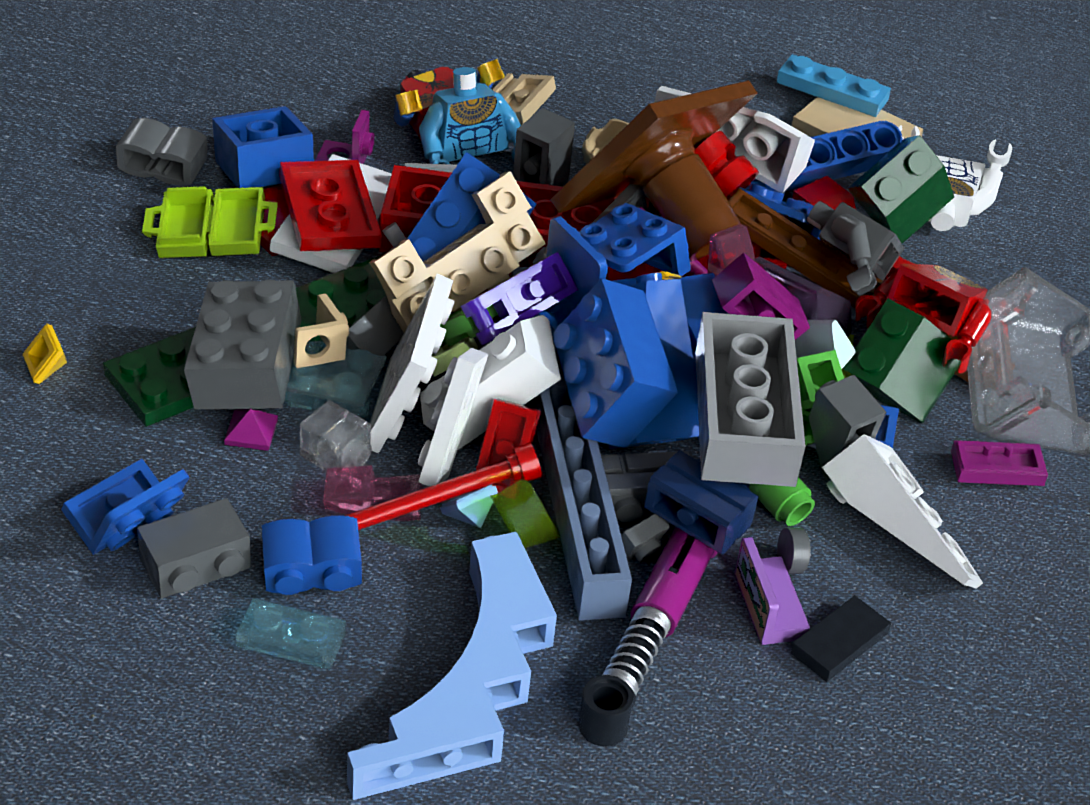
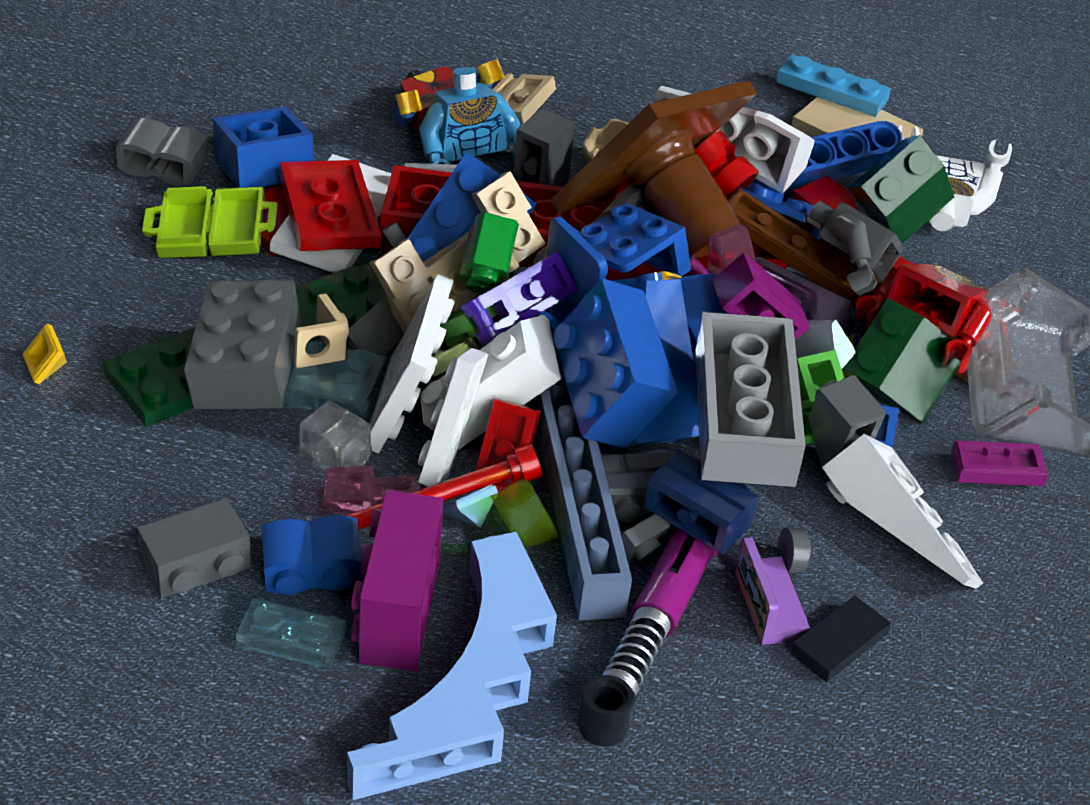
blue bracket [61,459,190,555] -> none
magenta slope [224,409,278,451] -> none
magenta bracket [315,110,375,164] -> none
bright green brick [749,477,815,526] -> none
none -> magenta brick [351,490,444,672]
none -> green brick [459,212,519,294]

